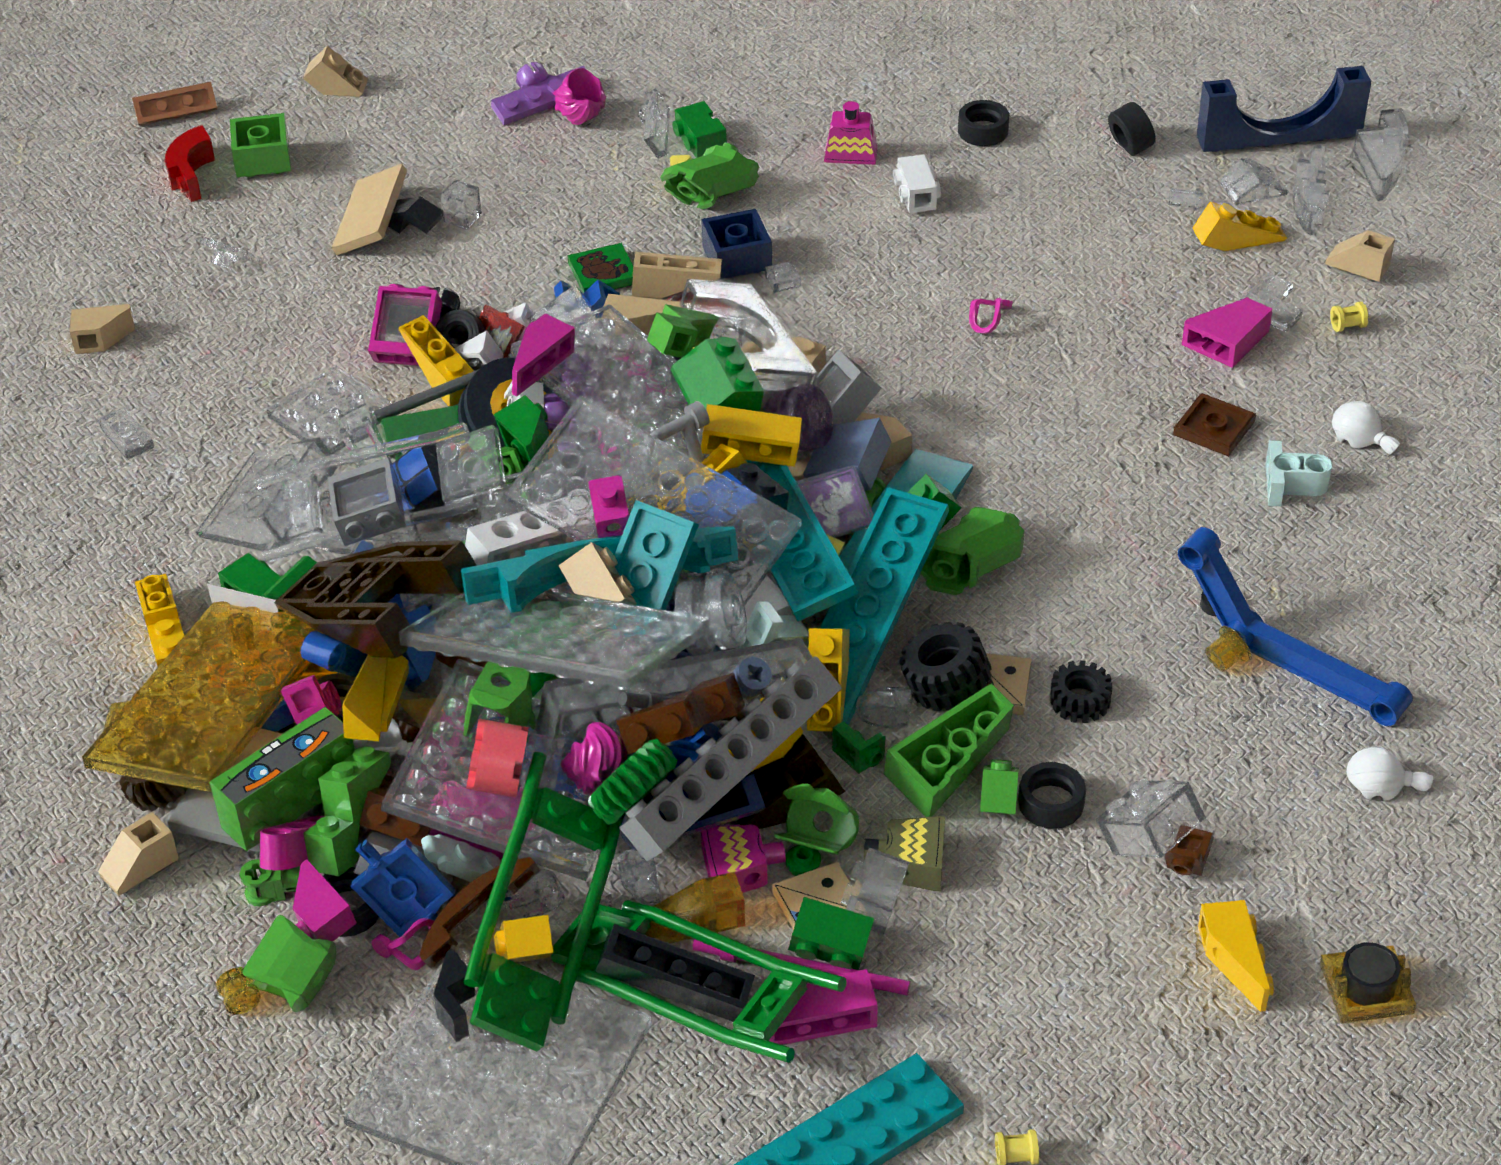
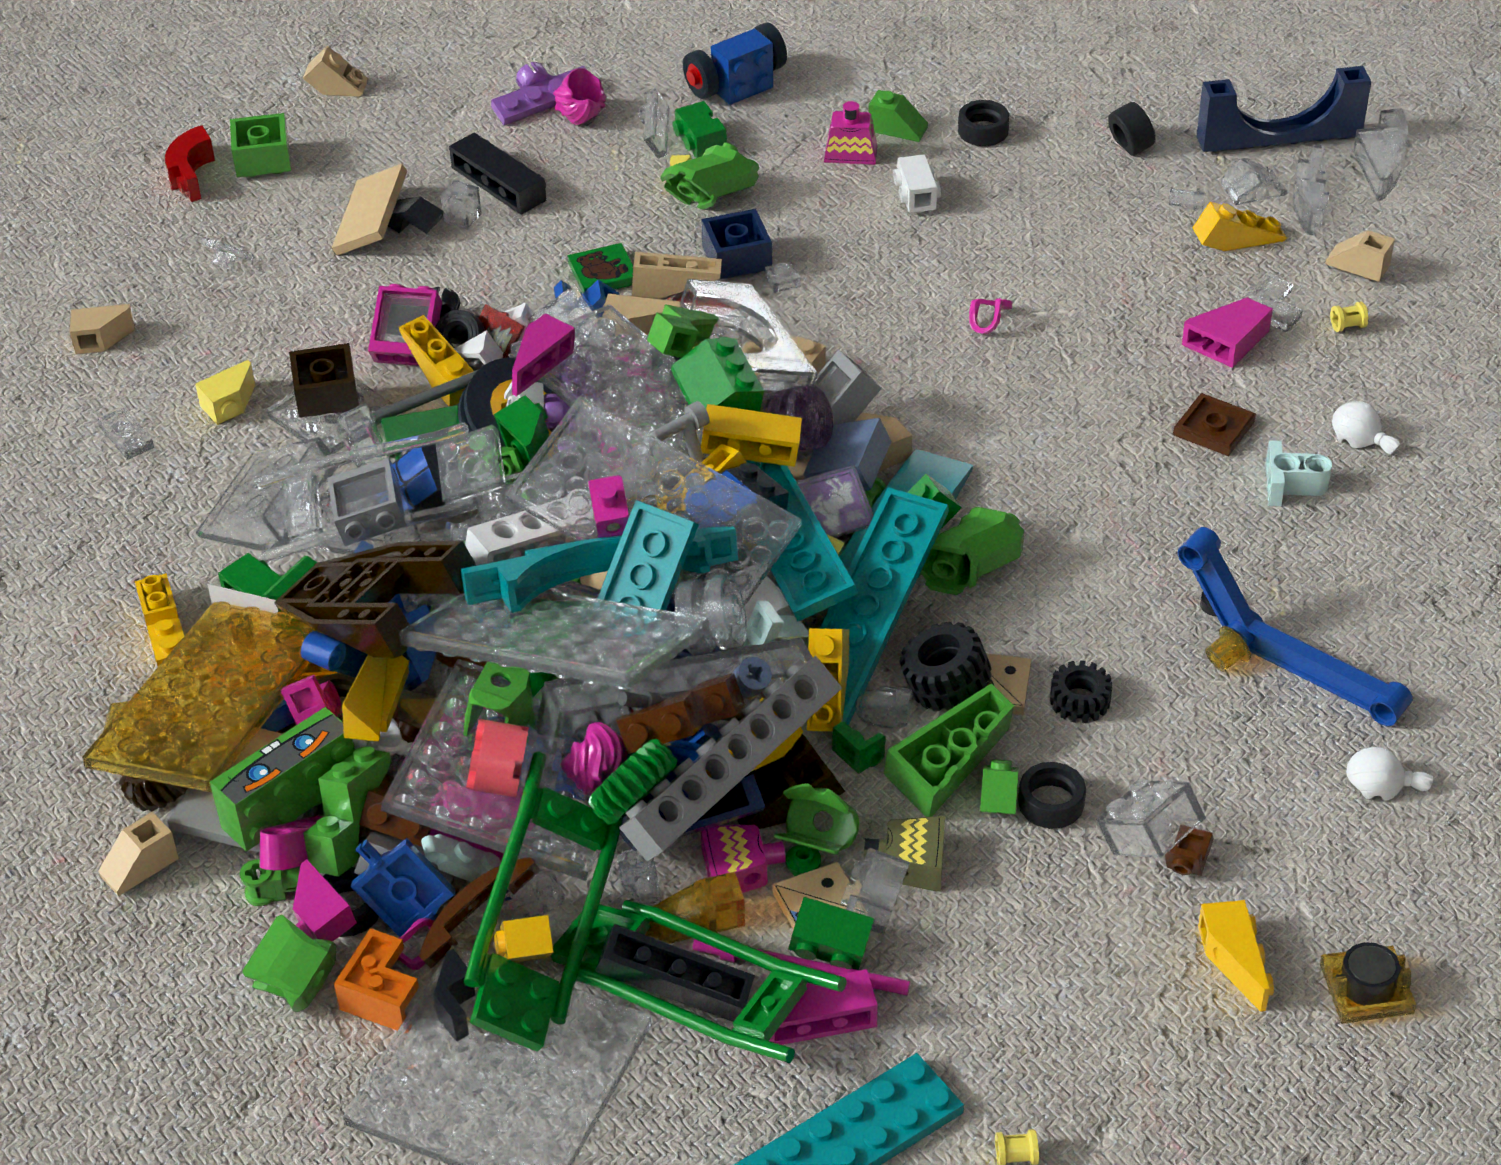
nougat plate [132,82,217,126] -> none
clear yellow wheel [216,967,261,1015] -> none
tan slope [558,542,637,608] -> none
none -> light yellow slope [195,360,255,425]
none -> dark brown brick [289,343,360,418]
none -> orange panel [334,928,419,1033]
none -> black brick [449,132,547,215]
none -> blue brick [683,23,787,105]
none -> bright green slope [869,90,928,142]

